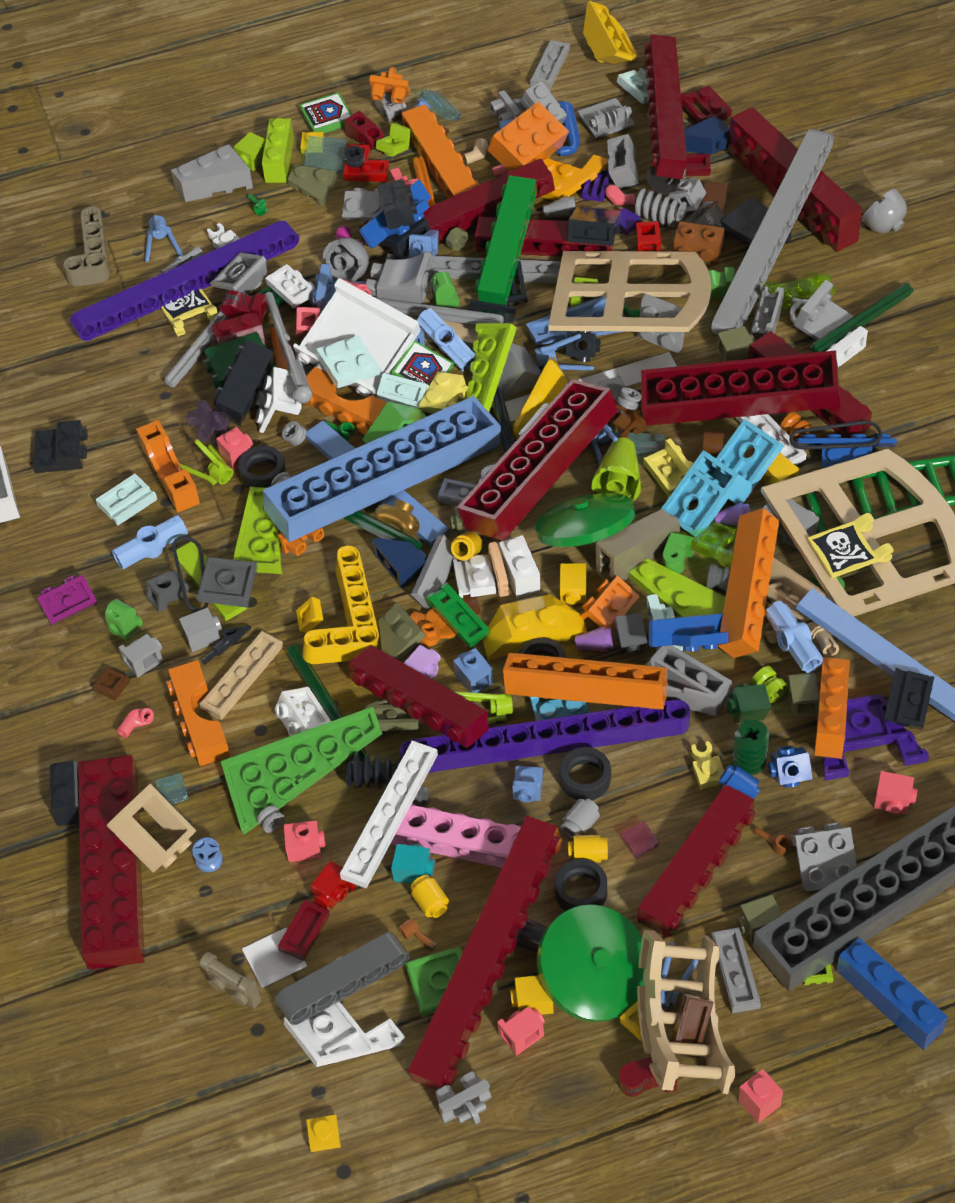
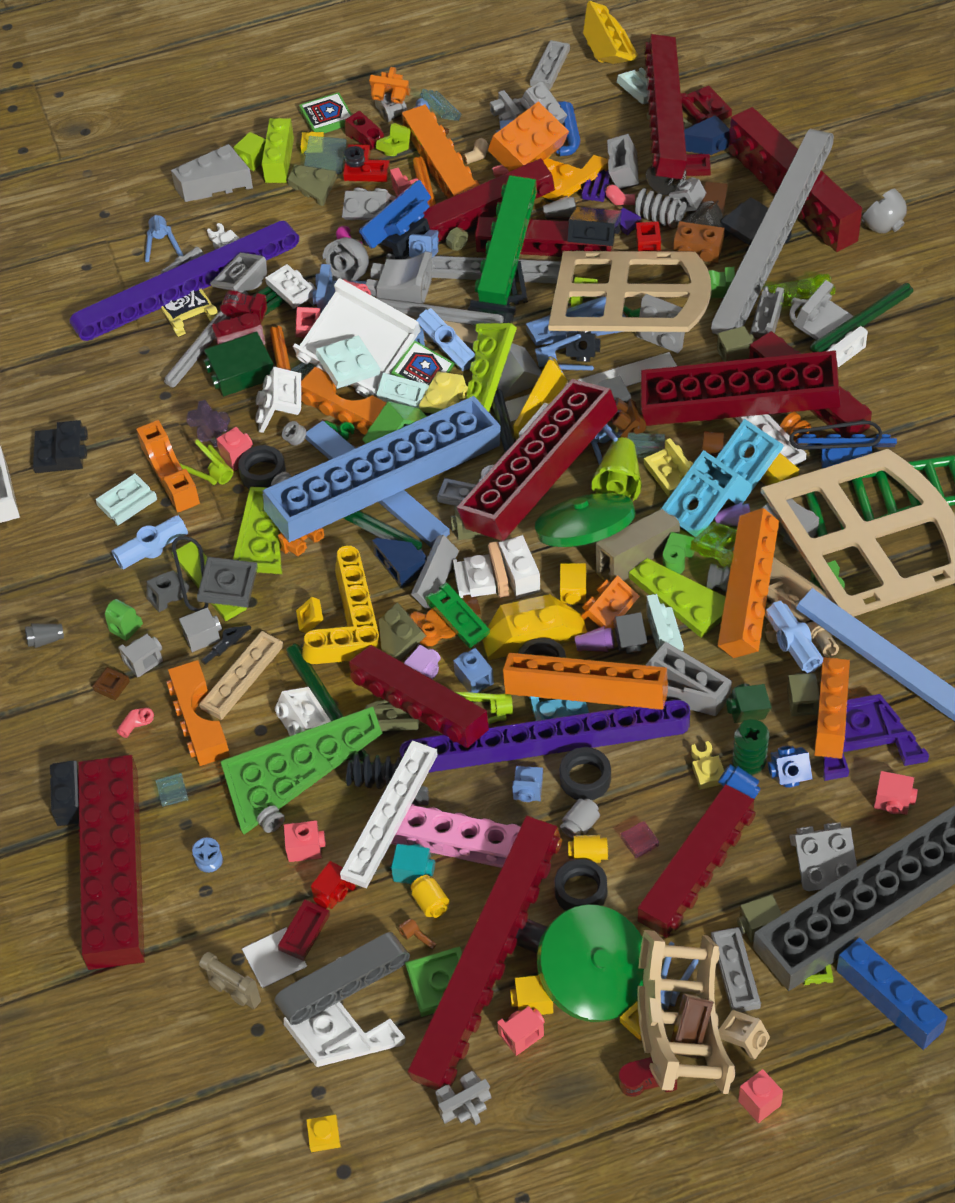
magenta bracket [37,575,97,626] -> none
dark tan beam [63,206,110,287] -> none
tan window [107,784,196,873] -> none
black brick [213,339,274,427] -> none
green hand [248,194,269,216] -> none
light grey bar [265,292,312,404] -> none
pearl gold piece [374,499,420,535] -> none
black brick [377,179,417,230] -> none
bright green leg [431,272,459,308] -> none
yellow brick [451,531,482,561] -> none
light grey hinge [577,98,635,138] -> none
light grey bush [617,387,642,410] -> none
blue bracket [649,613,728,651] -> none
lime wheel [751,666,788,703] -> none
dark orange hand [754,827,792,855] -> none
flag [807,513,894,579] -> none
black plate [883,668,934,730] -> none
none -> dark grey cone [25,623,64,648]
none -> tan bracket [719,1010,770,1059]

